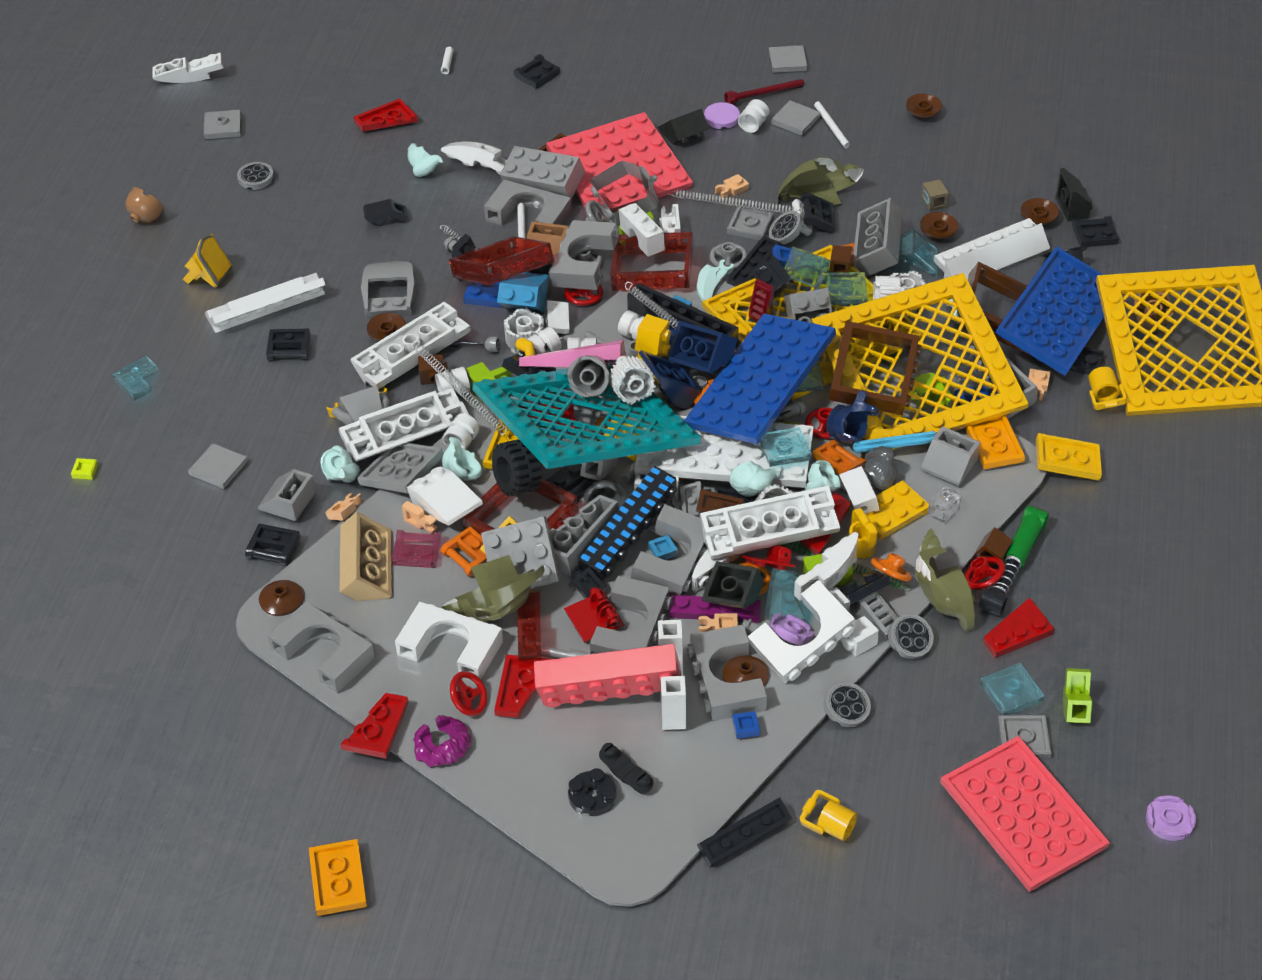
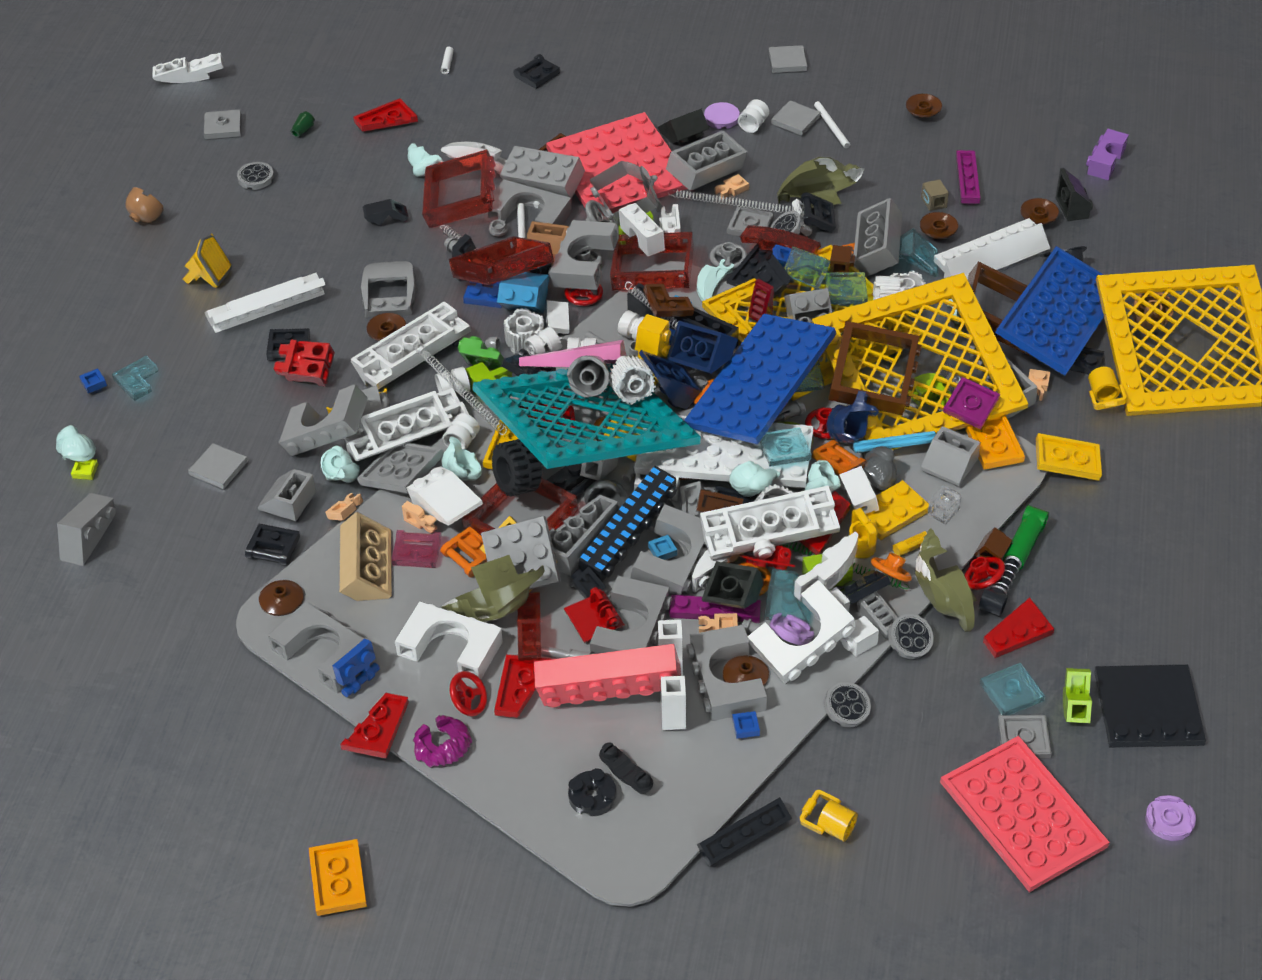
reddish brown brick [418,354,448,385] -> none
yellow arm [515,338,535,356] -> none
dark red piece [724,79,804,105] -> none
black plate [1072,216,1119,247] -> none
none -> light aqua hair [56,425,96,462]
none -> light grey wedge [57,493,116,566]
none -> blue plate [79,368,107,394]
none -> red hips [274,340,335,387]
none -> light grey arch [279,384,368,456]
none -> dark green cone [290,111,315,137]
none -> blue plate [332,639,380,697]
none -> clear red window [422,149,496,228]
none -> bright green plate [458,336,504,370]
none -> light grey plate [489,219,508,237]
none -> reddish brown plate [643,284,694,317]
none -> light grey brick [666,130,748,191]
none -> clear red slope [740,225,821,257]
none -> white plate [753,540,776,559]
none -> yellow piece [893,531,927,556]
none -> magenta tile [943,377,1000,430]
none -> magenta plate [956,150,980,204]
none -> medium lavender arch [1086,129,1129,180]
none -> black plate [1094,664,1206,748]

